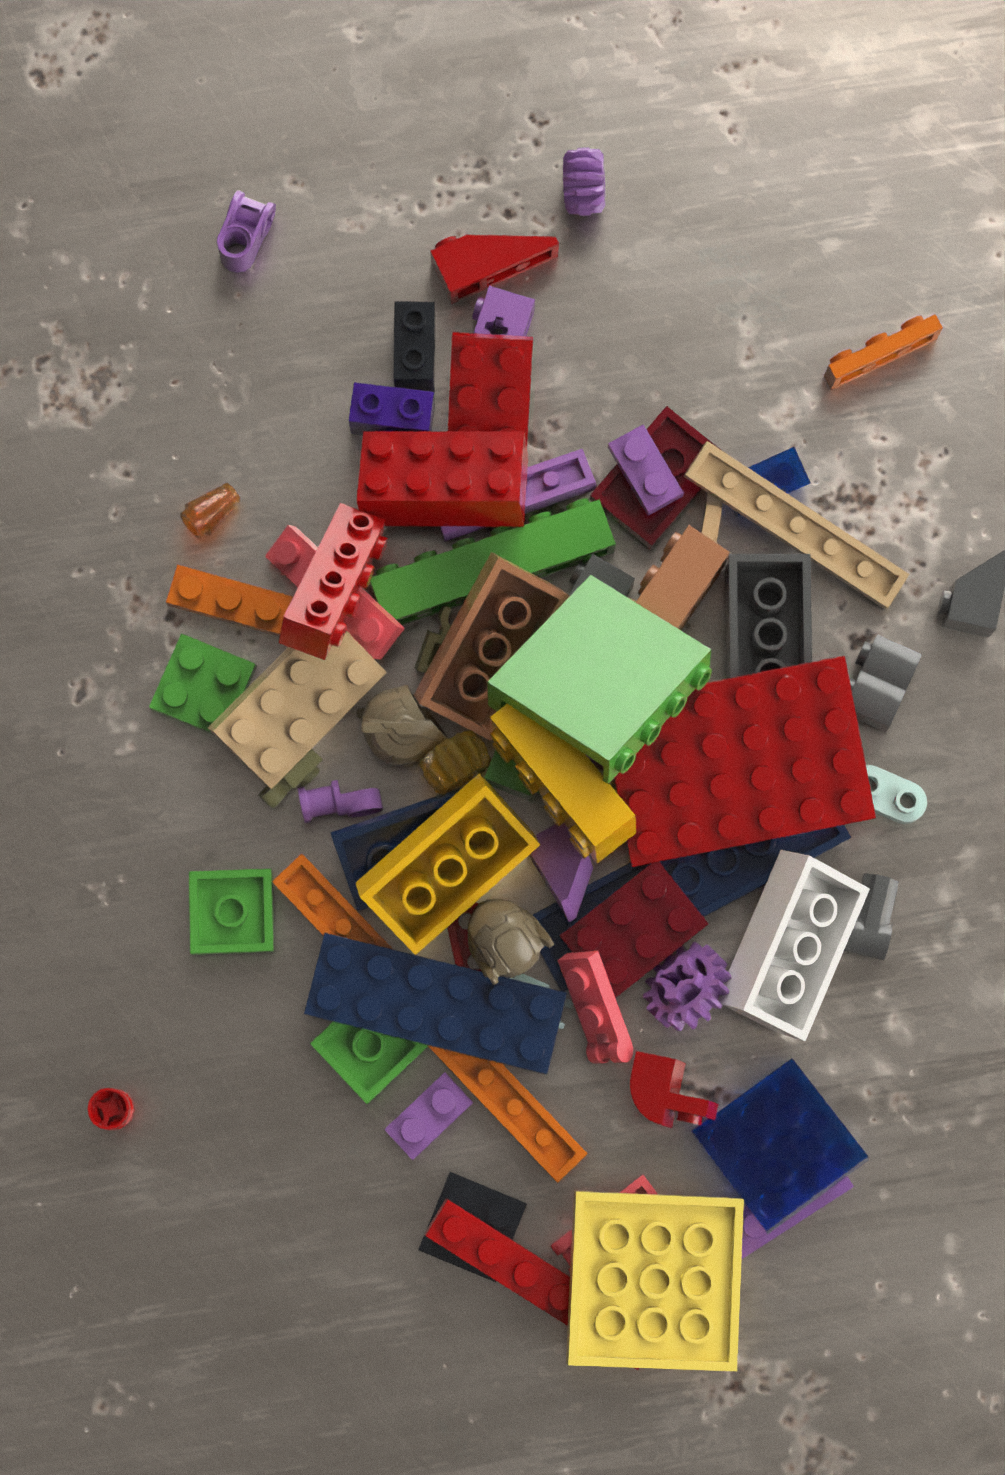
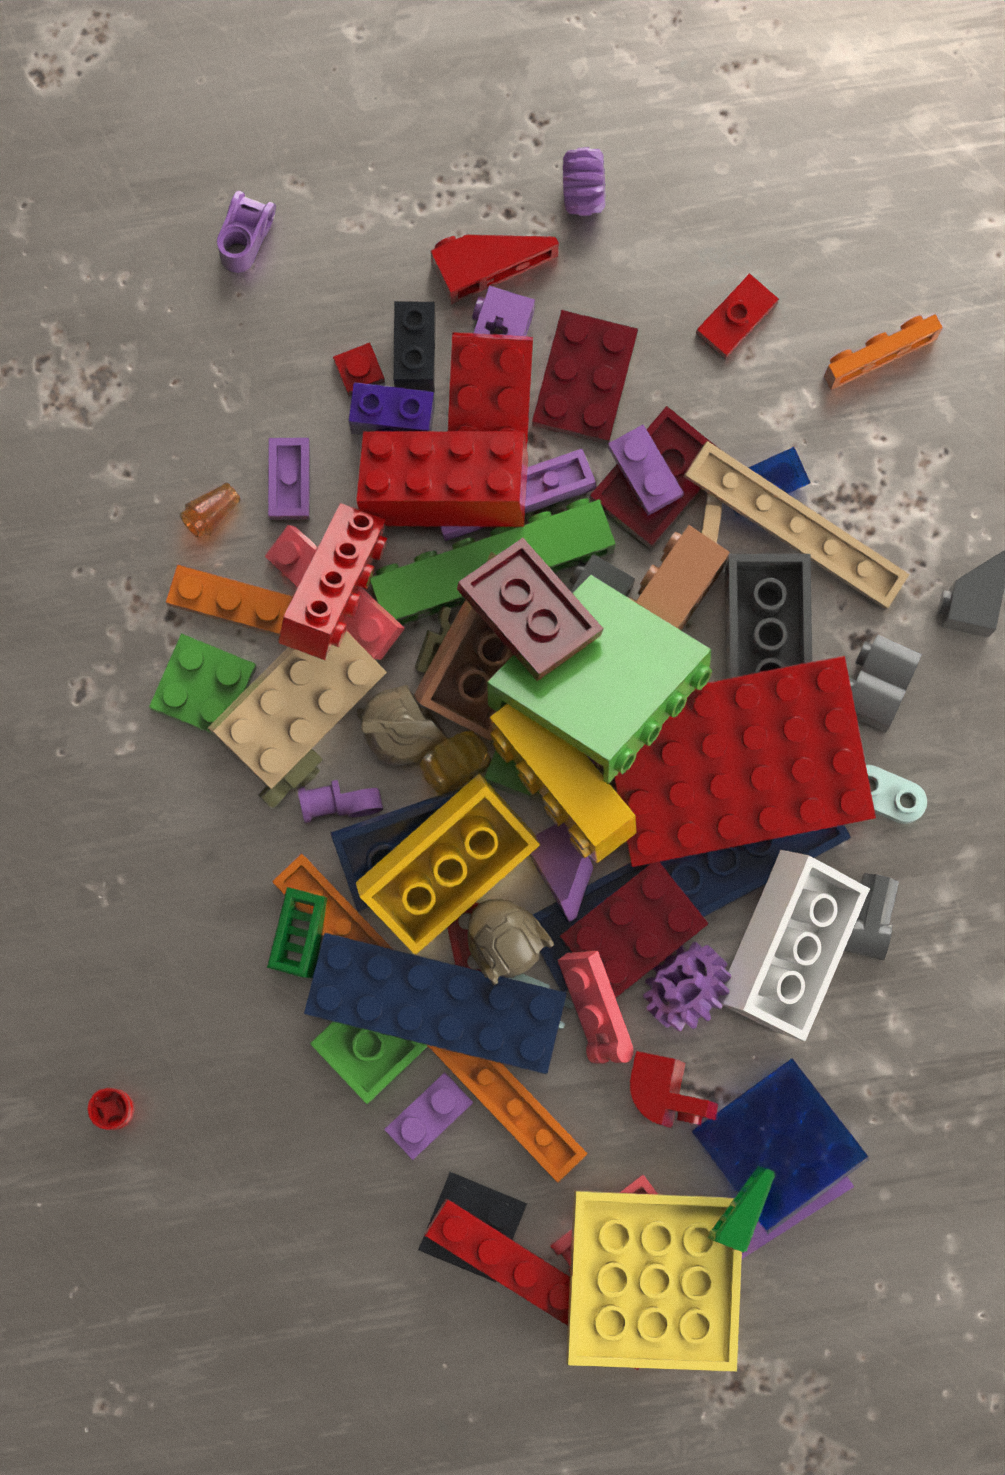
bright green plate [189,869,274,955] -> none
none -> green slope [267,887,328,978]
none -> medium lavender plate [268,438,310,520]
none -> red plate [333,342,385,397]
none -> plate [457,538,604,681]
none -> dark red plate [532,310,638,445]
none -> red plate [696,273,779,359]
none -> green slope [708,1166,775,1253]

